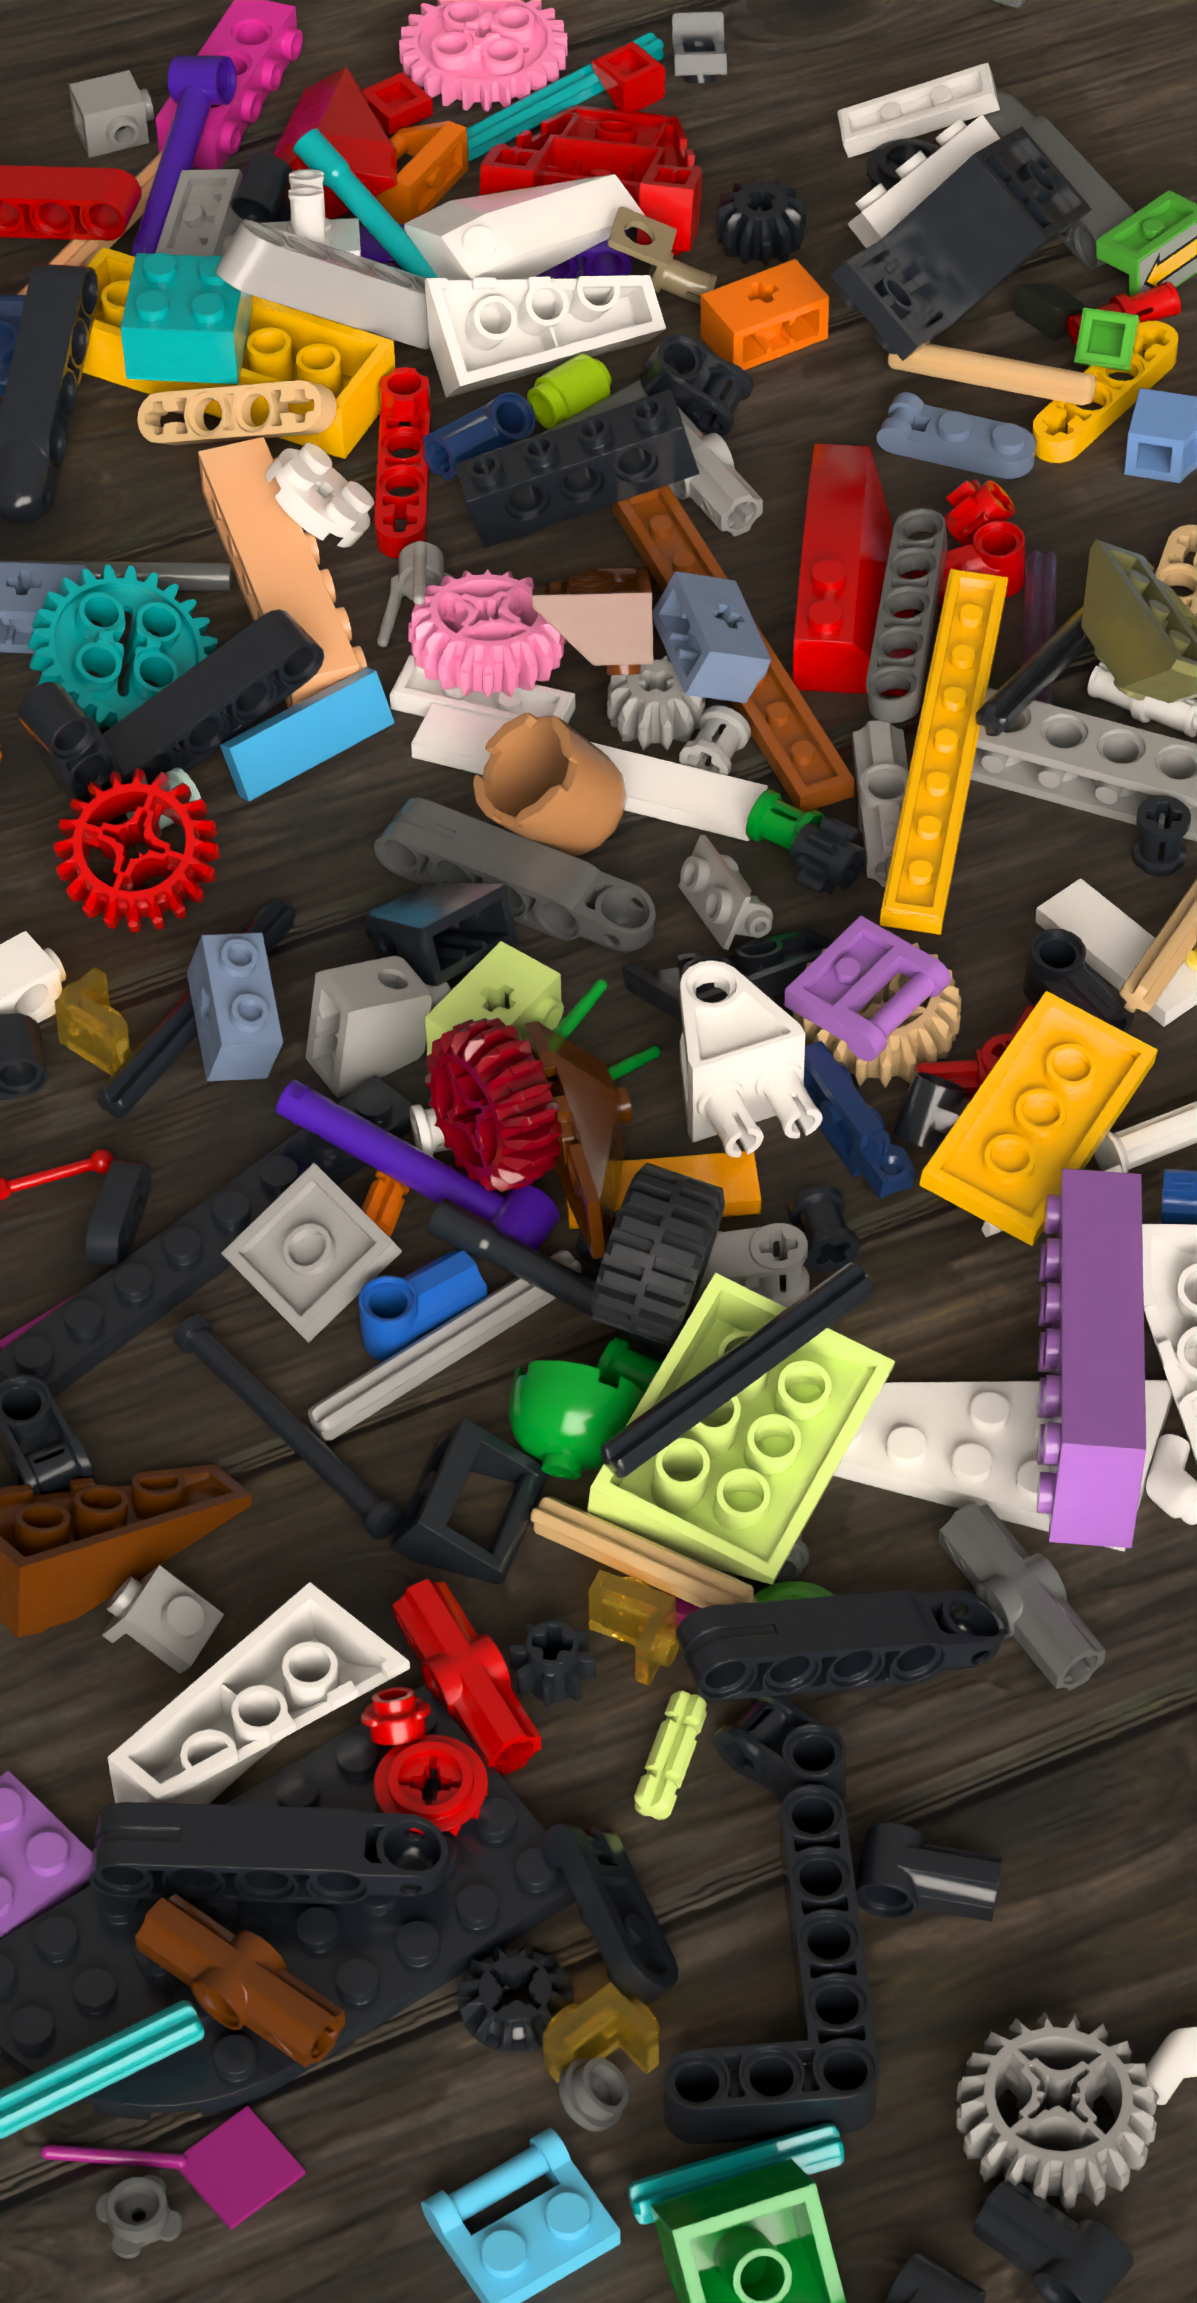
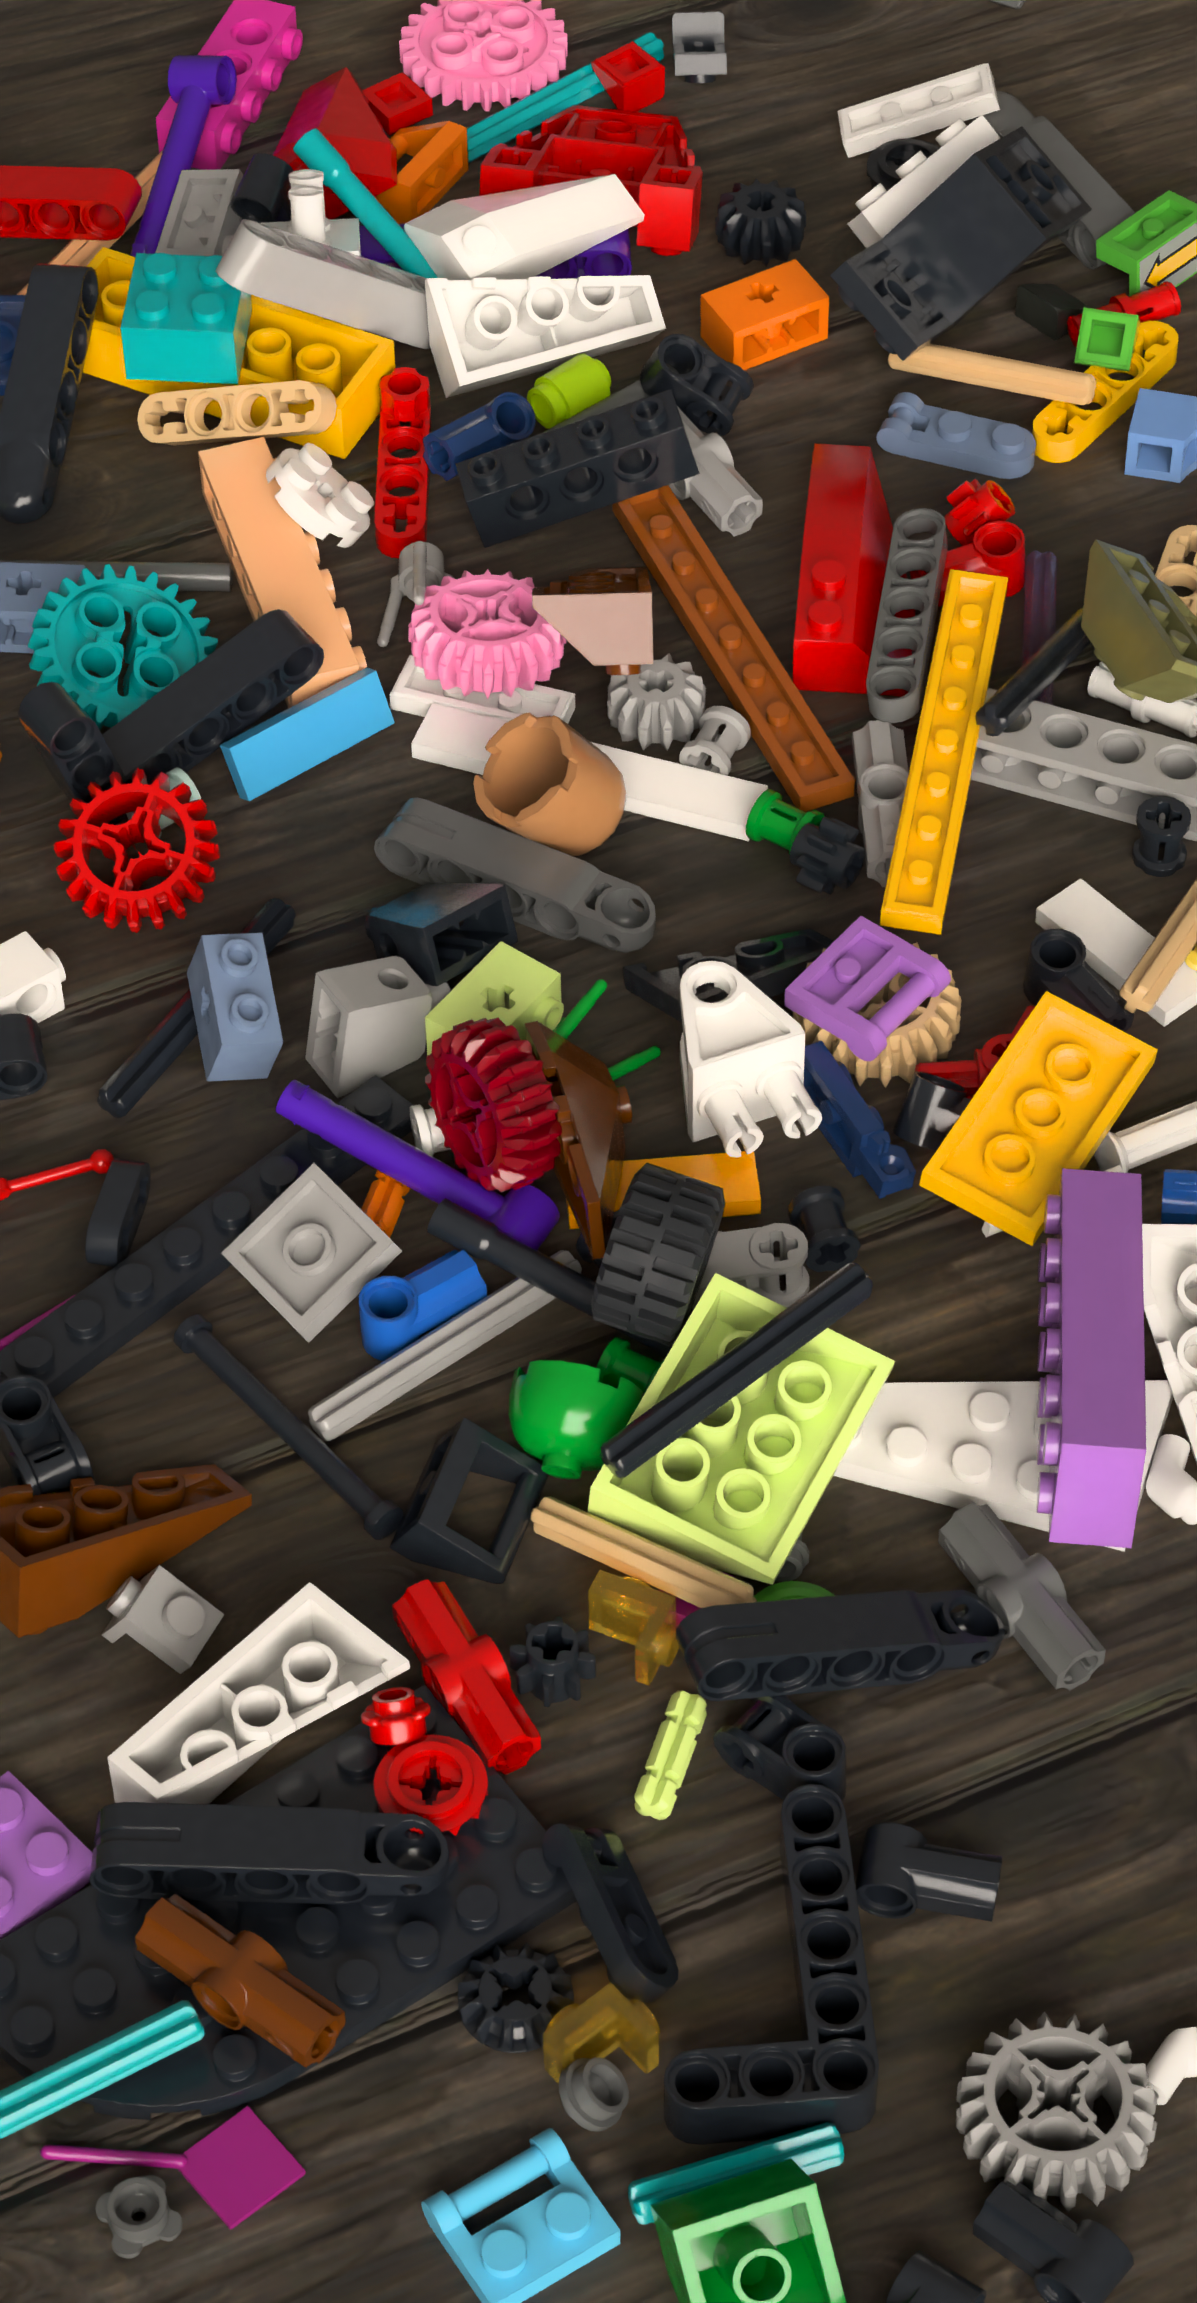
clear yellow bracket [54,967,130,1076] -> none
light grey brick [69,70,154,157] -> none
dark tan bracket [608,207,717,307] -> none
sand blue brick [652,571,771,703] -> none
light grey hinge [678,834,773,950] -> none

